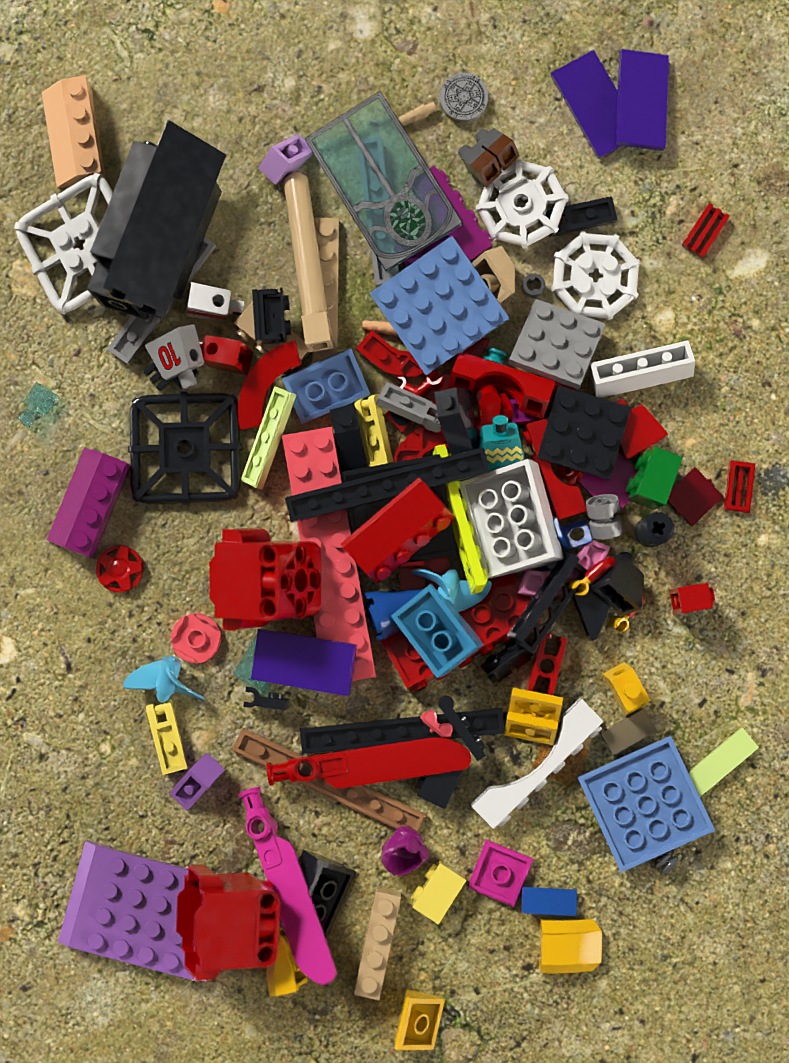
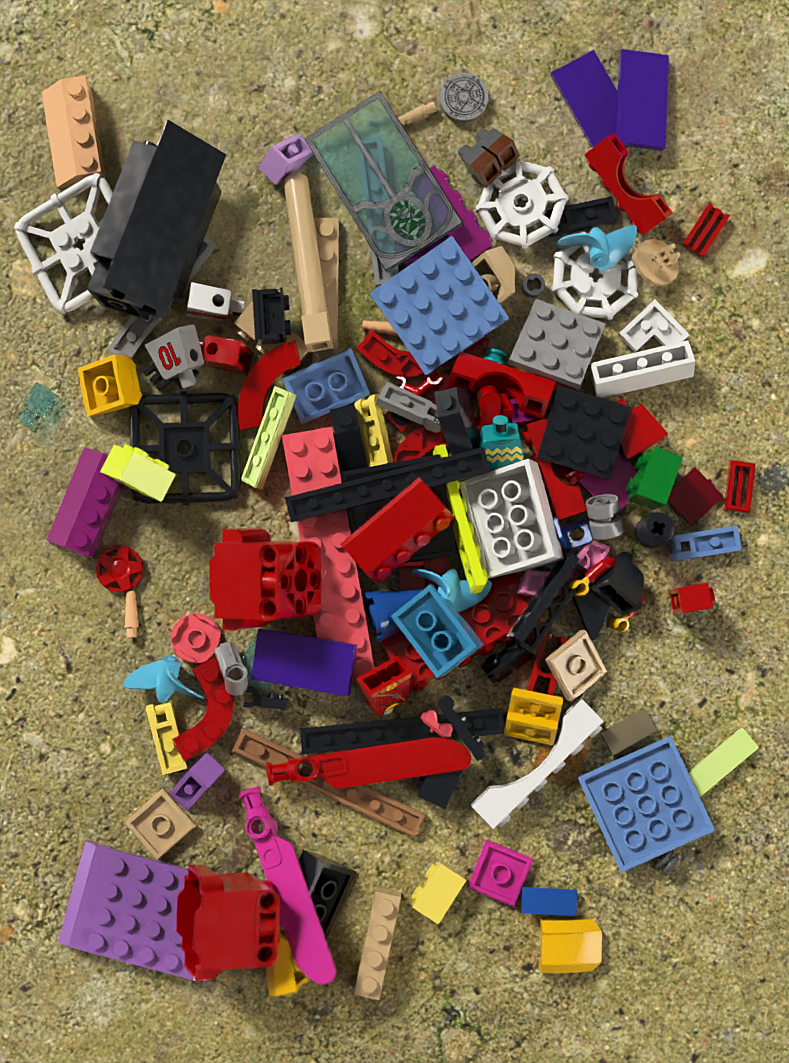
magenta hair [382,826,429,876] -> none
yellow slope [395,989,445,1050] -> none
yellow torso [602,662,650,716] -> none
none -> yellow slope [78,354,143,417]
none -> neon yellow brick [100,444,176,502]
none -> light nougat animal [124,591,139,638]
none -> tan tile [124,788,197,860]
none -> red plate [171,657,233,762]
none -> light grey piece [214,642,248,696]
none -> red torso [356,656,412,715]
none -> tan tile [545,630,607,702]
none -> medium azure piece [557,225,637,271]
none -> red arch [585,132,673,235]
none -> white plate [618,300,690,352]
none -> tan plate [631,239,681,287]
none -> medium blue plate [668,525,742,562]

